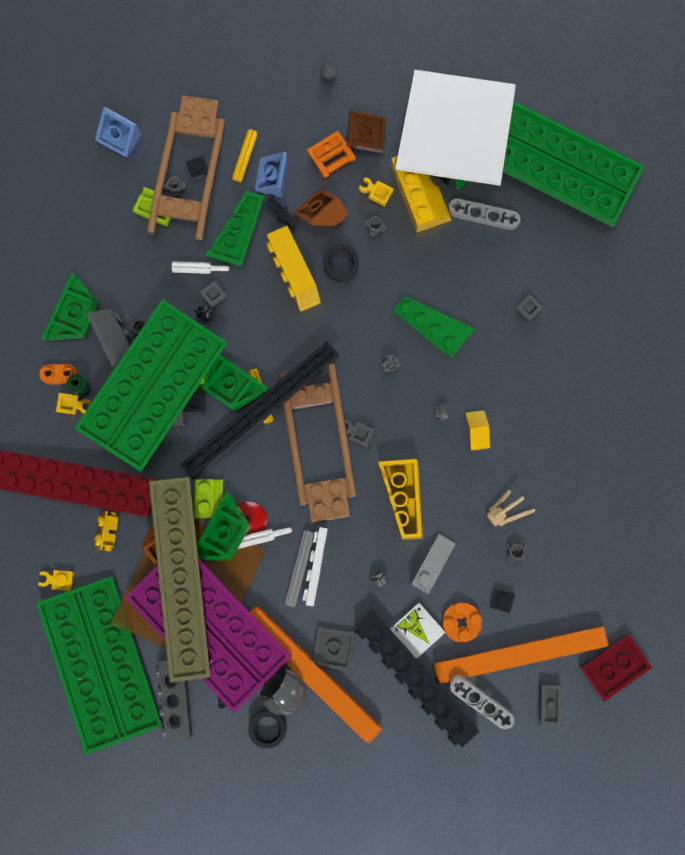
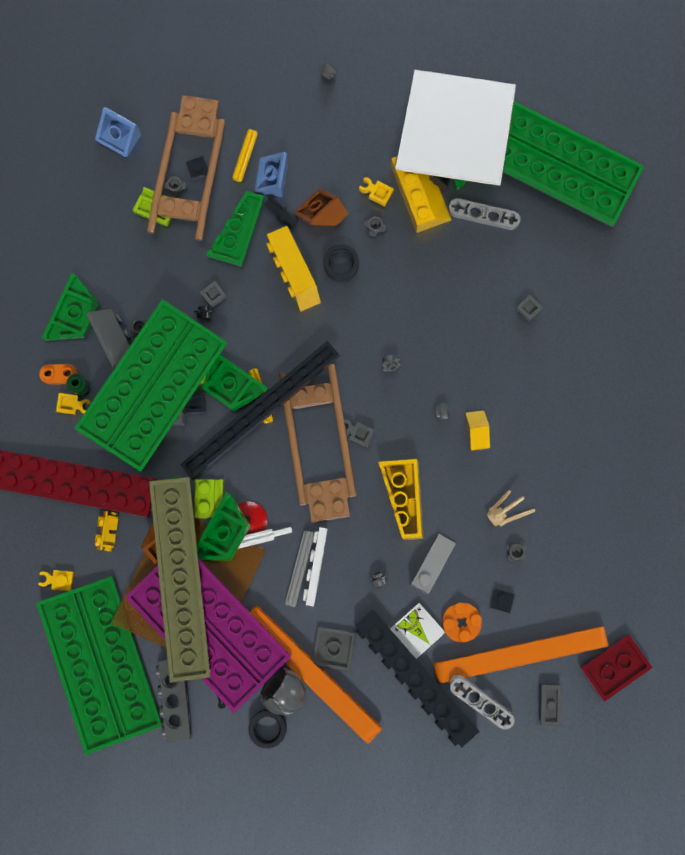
white axle [172,261,229,274] -> none
orange plate [307,131,356,179] -> none
reddish brown plate [346,110,386,153] -> none
green wing [393,296,475,359] -> none

